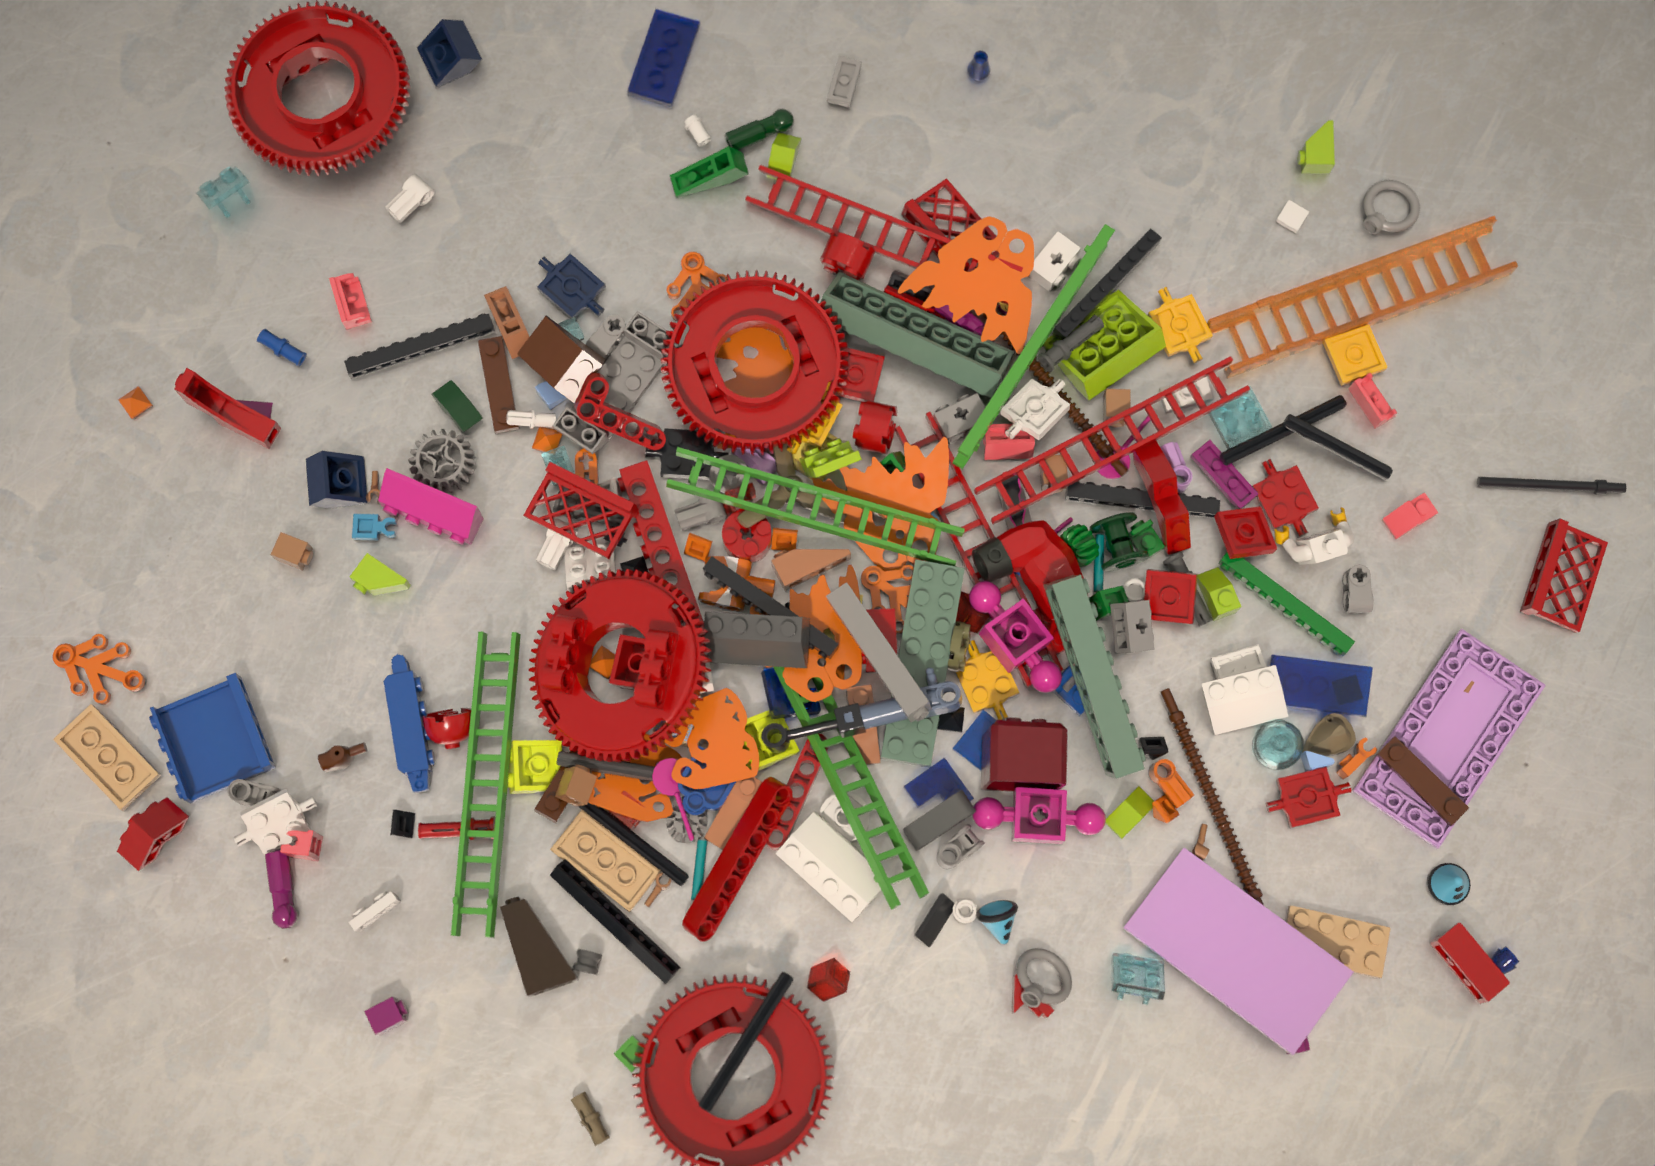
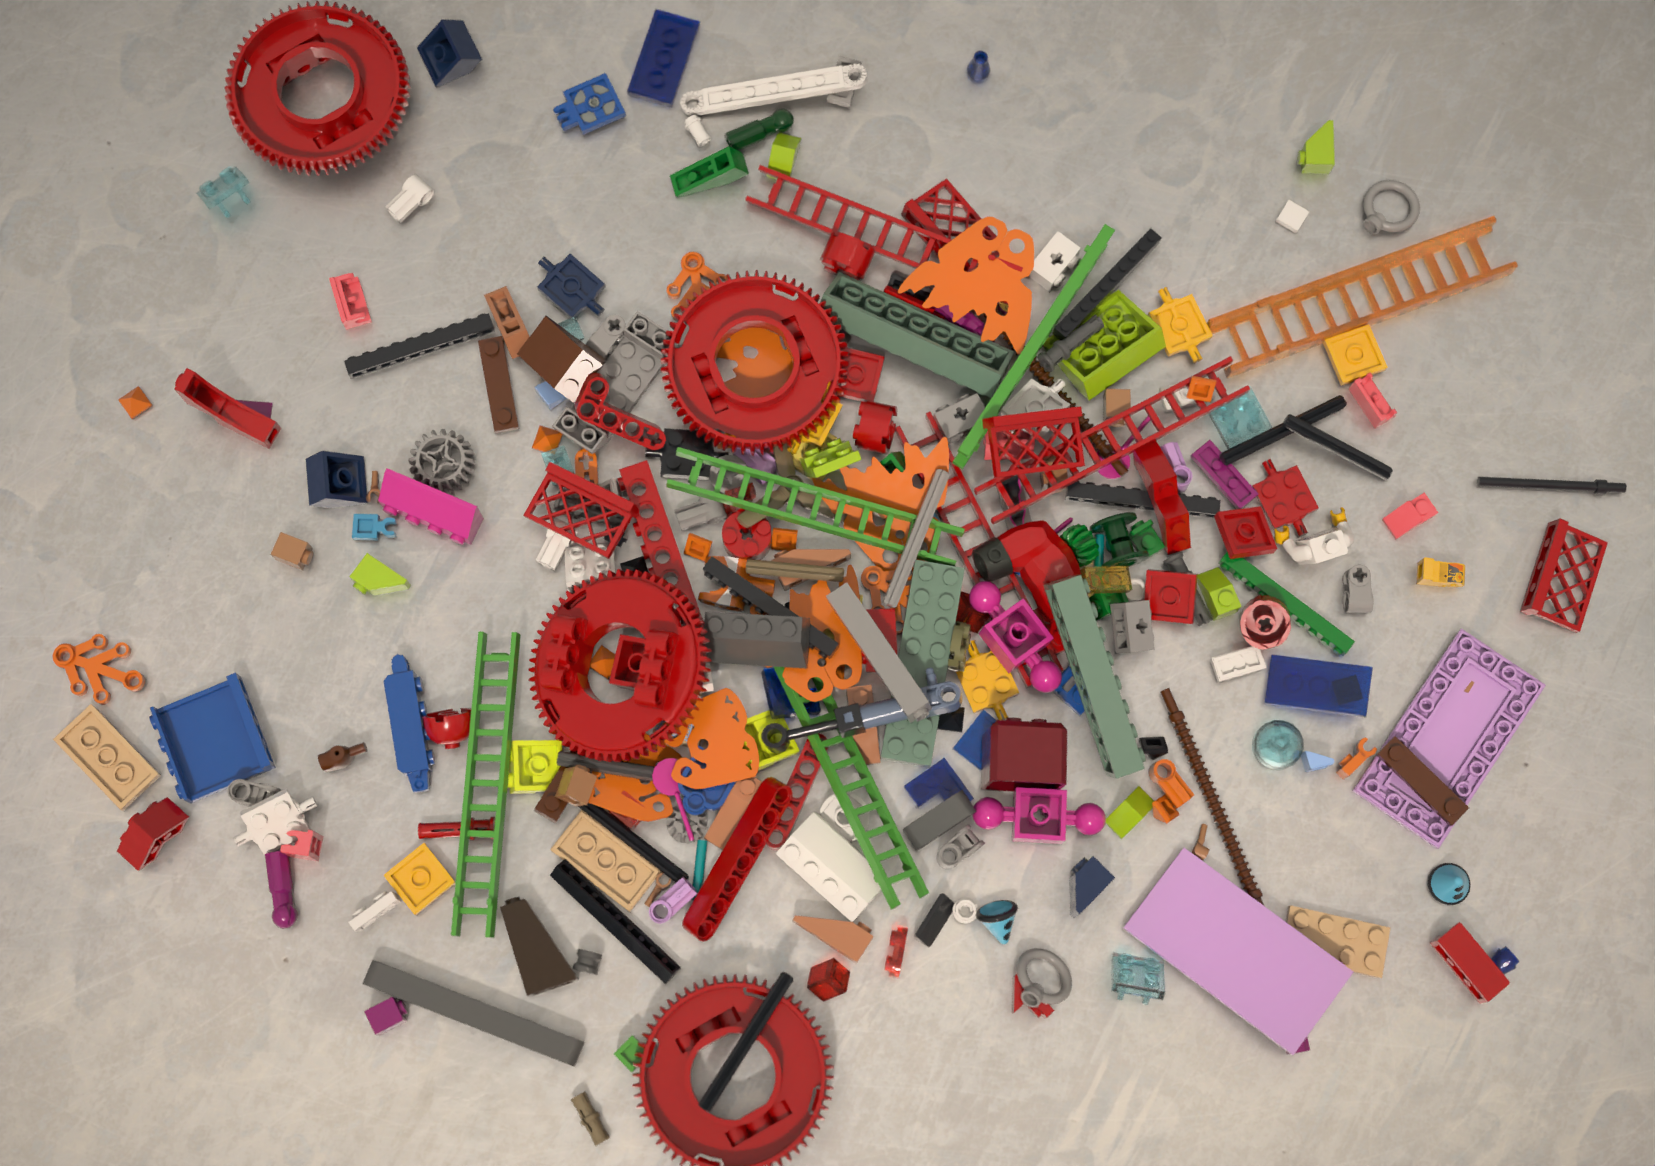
blue pin [257,329,307,367] -> none
black slope [390,810,415,838] -> none
dark green slope [431,380,483,433] -> none
white axle [506,409,556,429] -> none
white slope [1202,665,1288,735] -> none
red plate [1266,767,1352,828] -> none
dark tan piece [1301,713,1356,756] -> none
none -> dark grey beam [362,959,585,1067]
none -> yellow plate [383,843,456,915]
none -> blue piece [553,73,626,135]
none -> lavender piece [649,877,698,924]
none -> white plate [681,63,868,116]
none -> dark tan axle [746,559,844,582]
none -> nougat slope [792,915,874,964]
none -> light grey axle [883,469,949,608]
none -> clear red plate [884,926,908,979]
none -> red fence [982,406,1085,478]
none -> dark blue slope [1069,856,1115,918]
none -> clear yellow plate [1080,566,1133,594]
none -> orange slope [1186,376,1216,402]
none -> brick [1240,595,1291,650]
none -> yellow leg [1416,557,1466,587]

